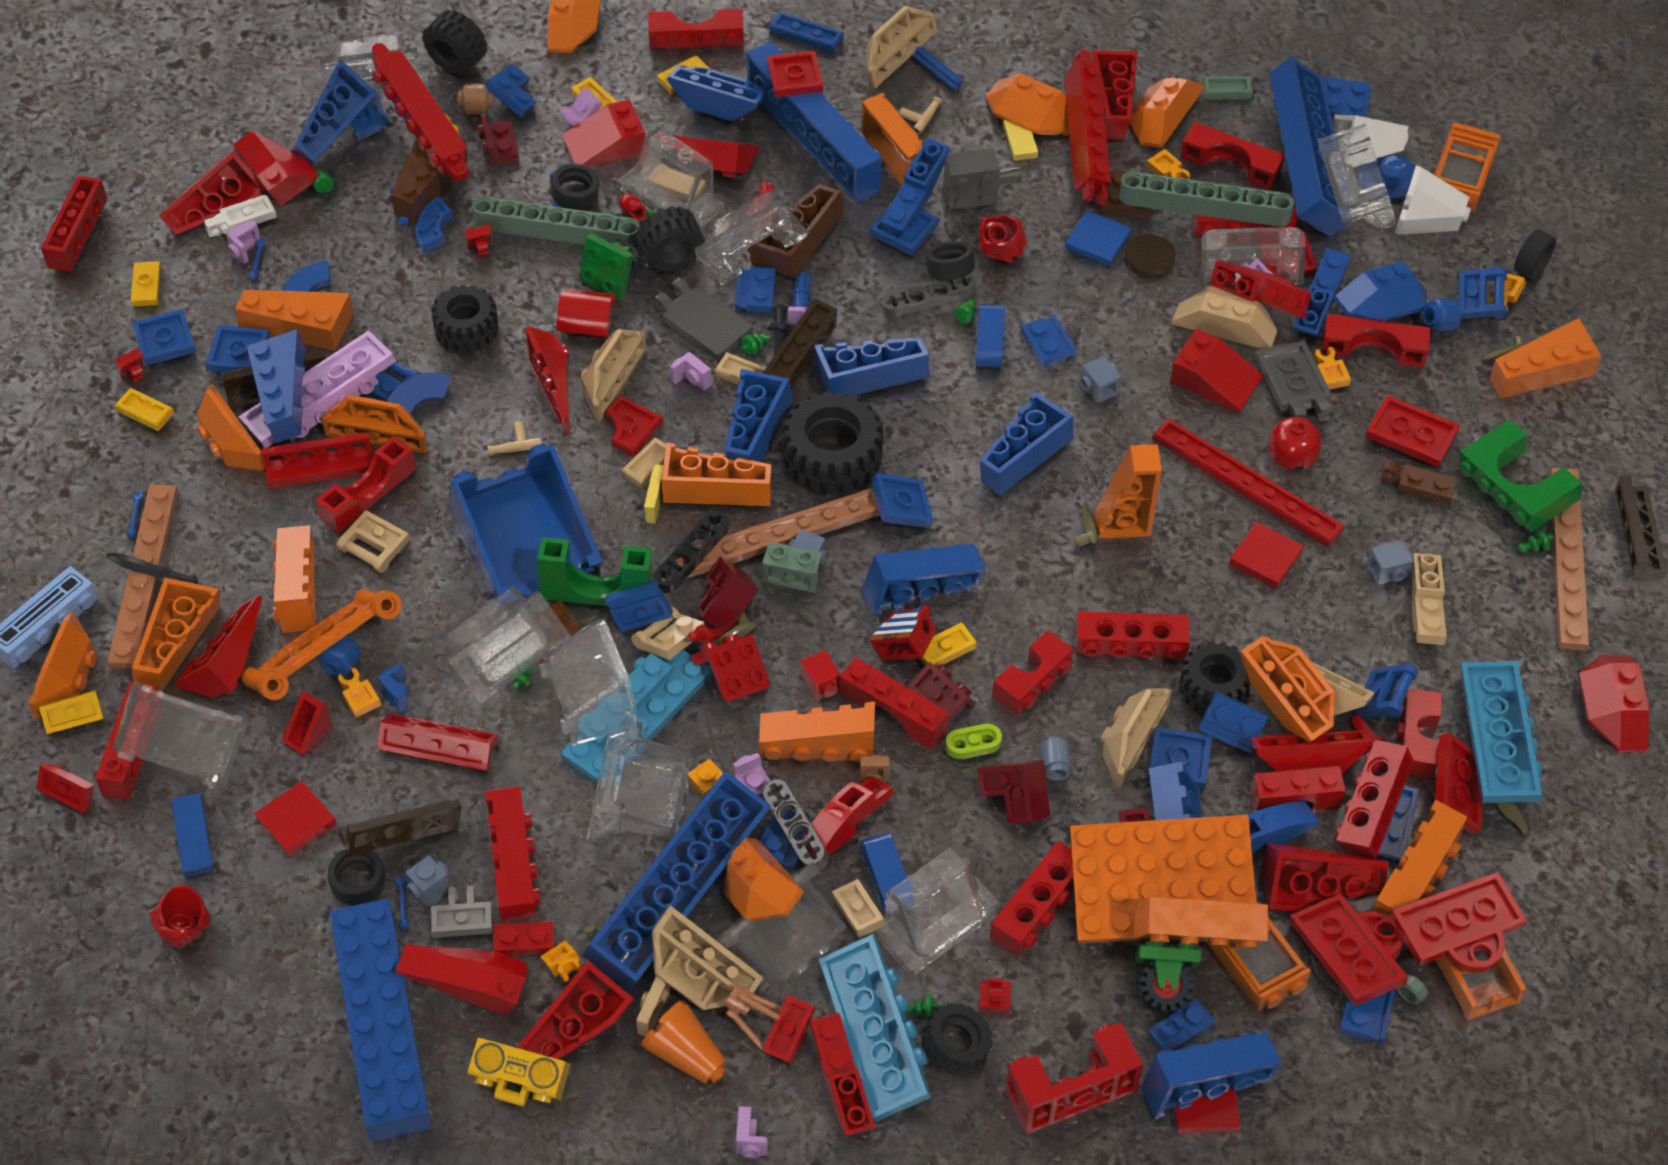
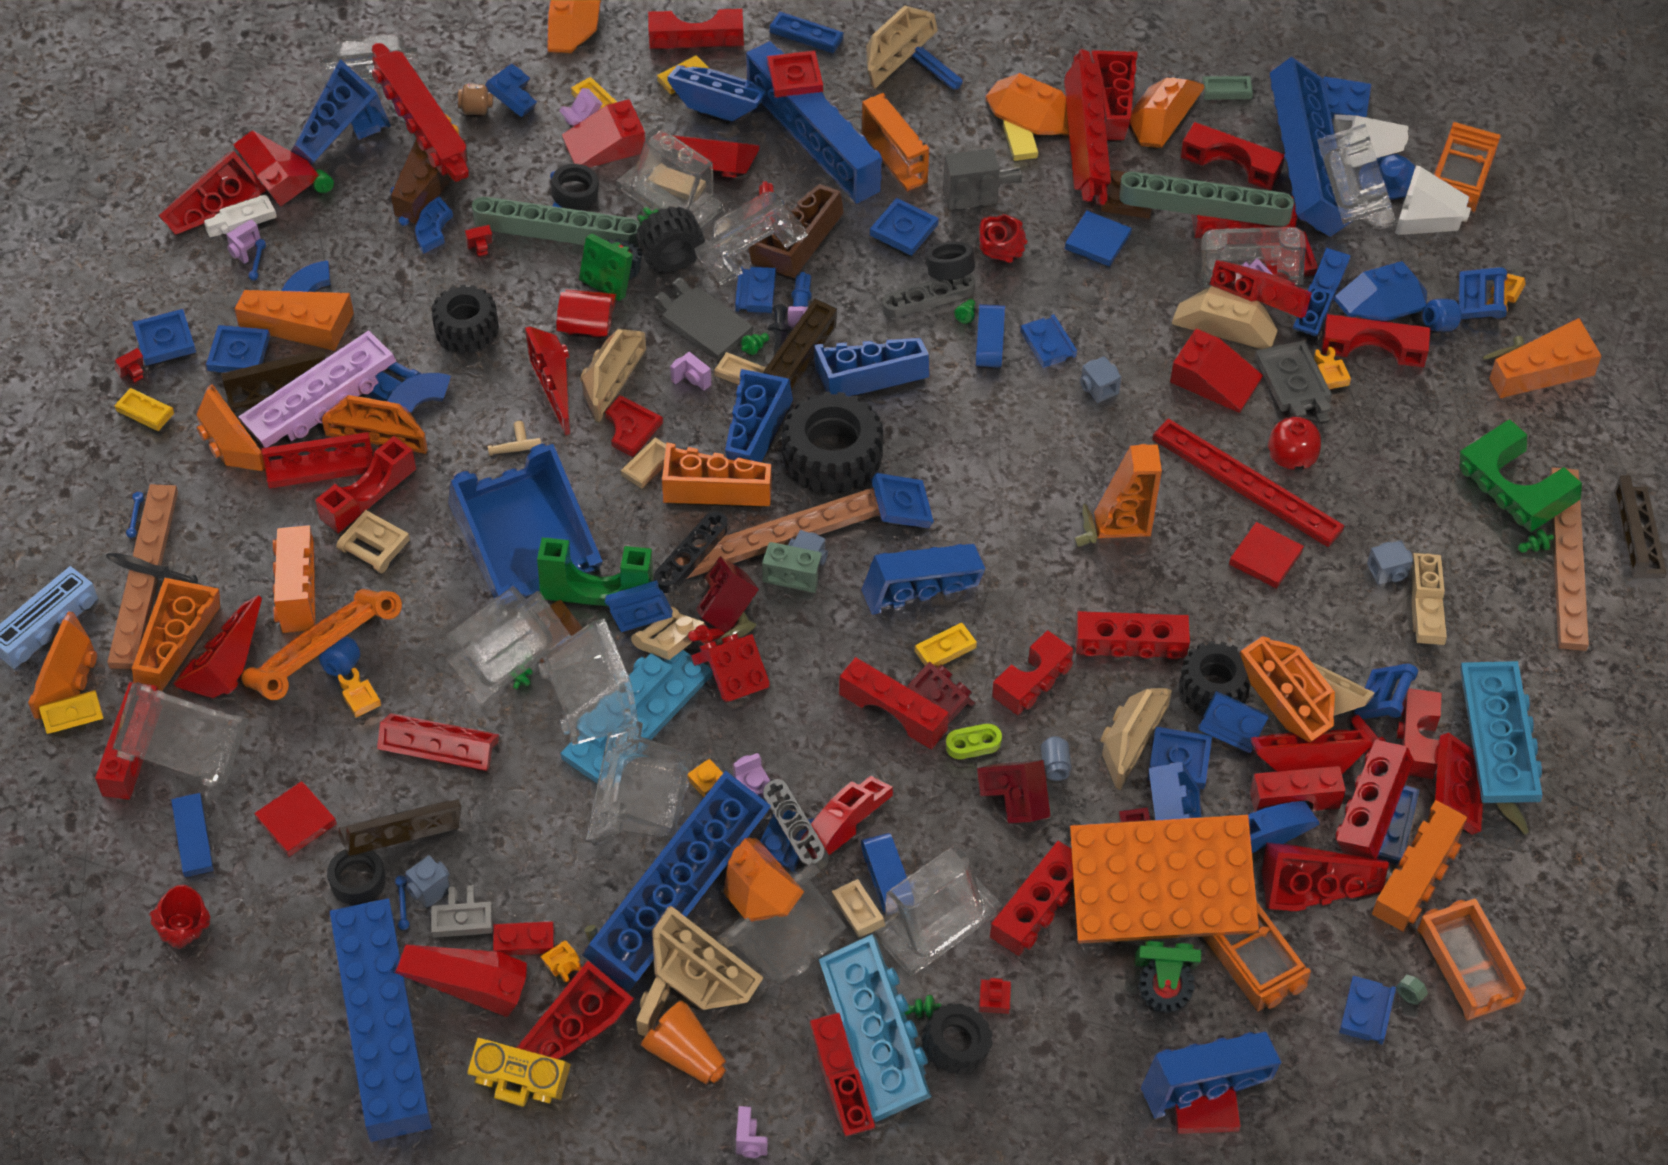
red plate [36,763,94,813] -> none
red brick [41,175,108,272] -> none
yellow plate [131,261,161,307] -> none
blue wedge [247,329,306,443] -> none
red slope [281,691,332,755] -> none
blue bracket [377,663,409,714] -> none
black tyre [422,10,488,76] -> none
dark red bracket [477,114,519,166] -> none
red wedge [485,786,541,922] -> none
red pin [619,194,647,221] -> none
light yellow tile [644,464,664,524] -> none
nougat plant [723,985,782,1052] -> none
orange wedge [759,702,875,763] -> none
red plate [762,995,815,1064] -> none
red brick [800,650,840,701] -> none
medium nougat plate [860,755,889,781] -> none
red torso [869,603,936,661] -> none
blue slope [880,138,950,236] -> none
tan piece [899,97,942,135] -> none
blue wedge [980,391,1074,495] -> none
red plate [1005,1023,1143,1134] -> none
dark brown tile [1125,234,1176,278] -> none
orange wedge [1133,897,1268,949] -> none
light orange plate [1146,149,1190,179] -> none
blue plate [1148,998,1215,1051] -> none
red plate [1289,894,1407,1006] -> none
red plate [1365,395,1460,468] -> none
reddish brown plate [1381,461,1457,505] -> none
red plate [1391,872,1527,973] -> none
black tyre [1514,229,1556,280] -> none
red wedge [1578,655,1650,753] -> none

